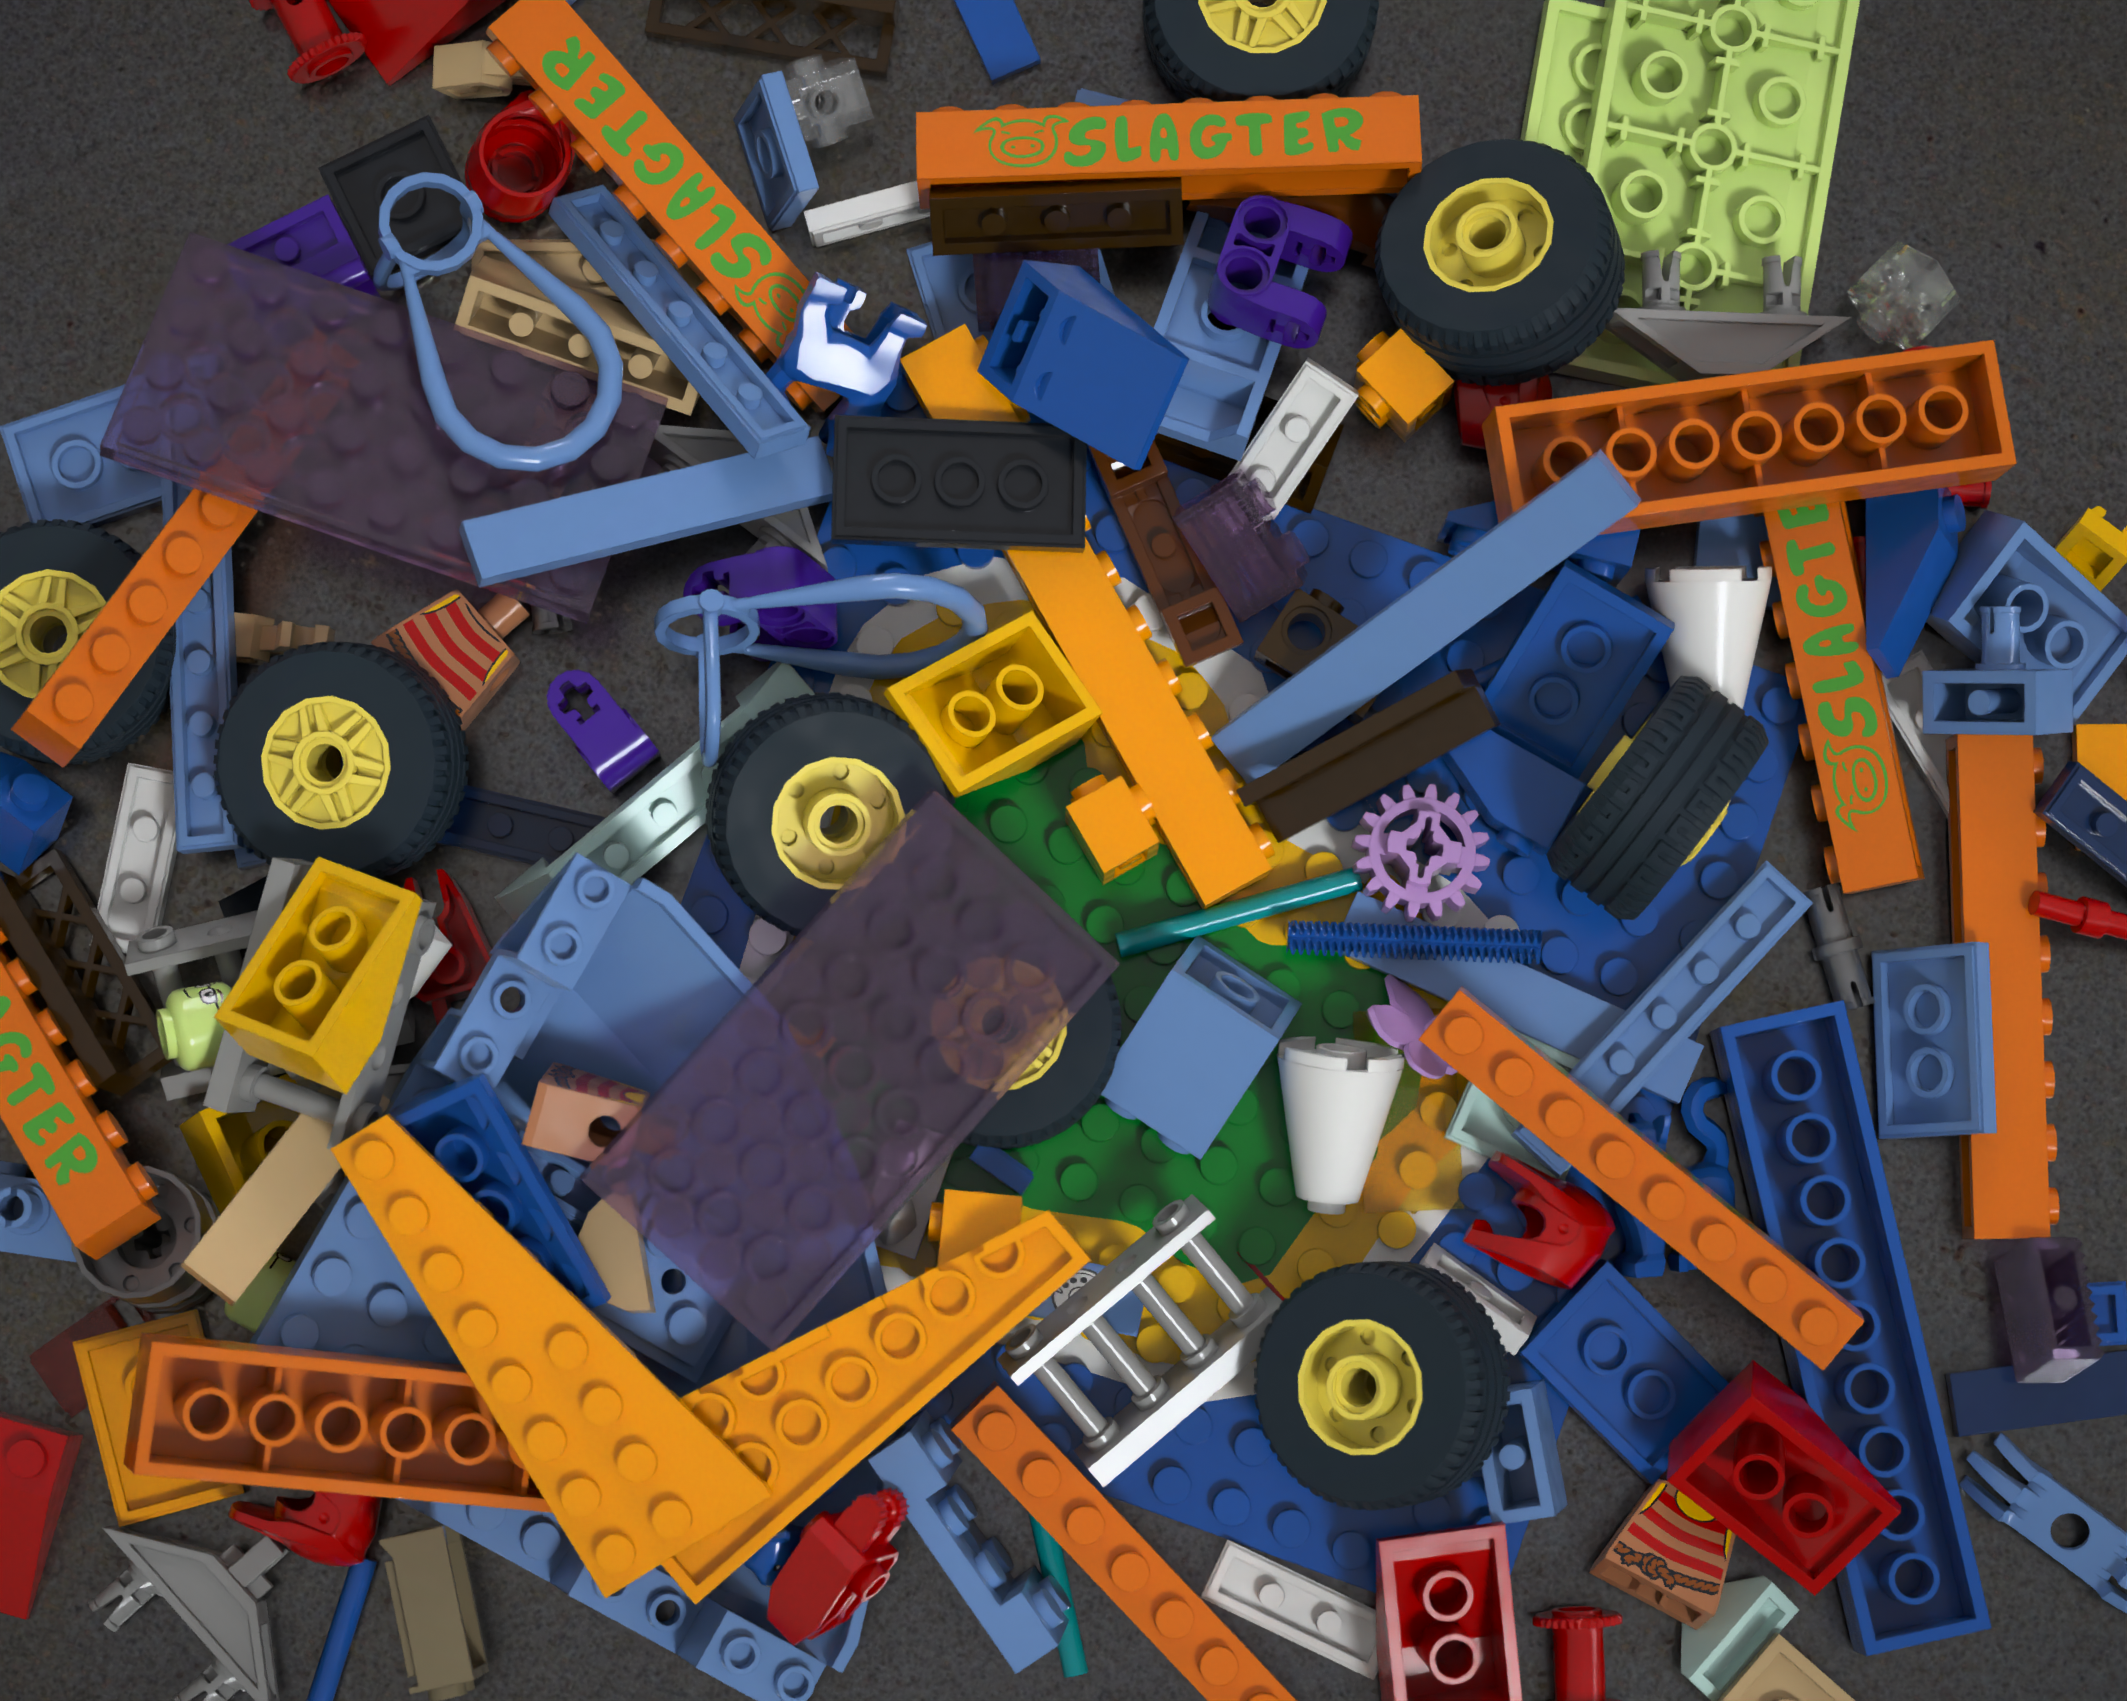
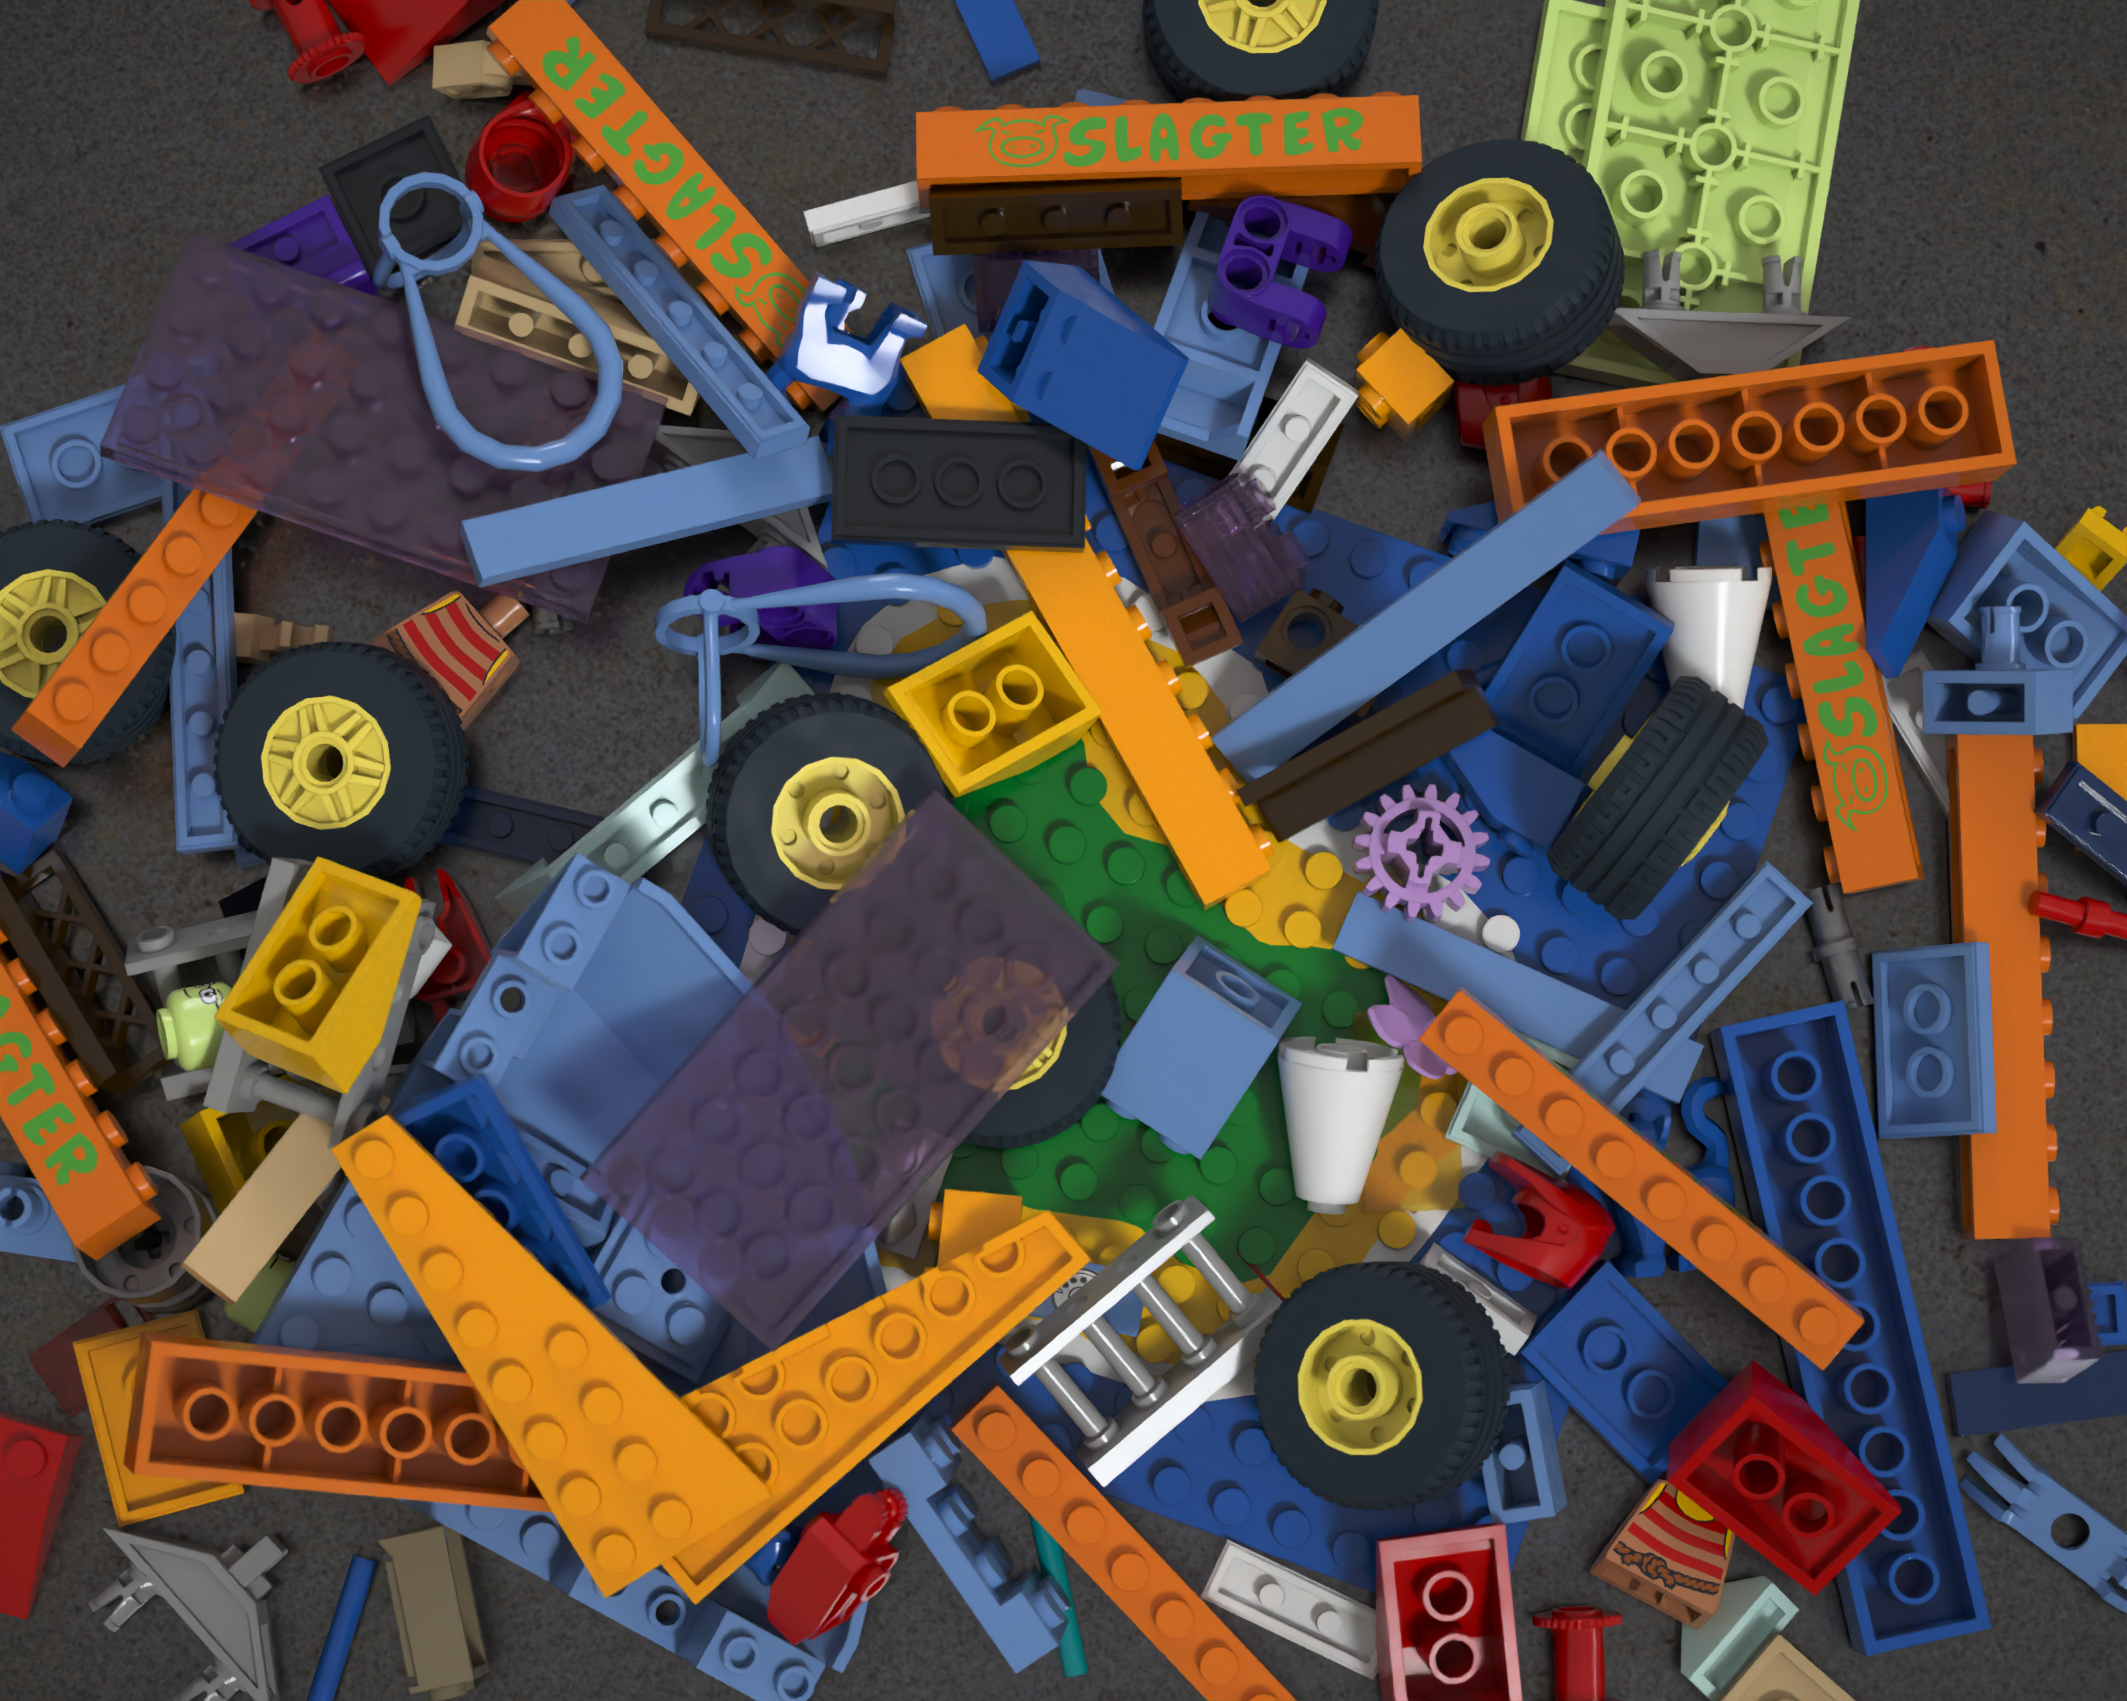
white tile [89,763,177,954] -> none
red helmet [228,1491,383,1567] -> none
nougat torso [522,1062,681,1169] -> none
dark purple piece [547,670,661,794] -> none
tan tile [578,1184,656,1313] -> none
medium blue tile [733,70,819,231] -> none
clear brick [784,54,874,149] -> none
blue tile [969,1146,1034,1196] -> none
light orange brick [1065,774,1160,885] -> none
teal bar [1115,867,1363,958] -> none
blue axle [1286,920,1542,964] -> none
clear brick [1846,240,1961,350] -> none

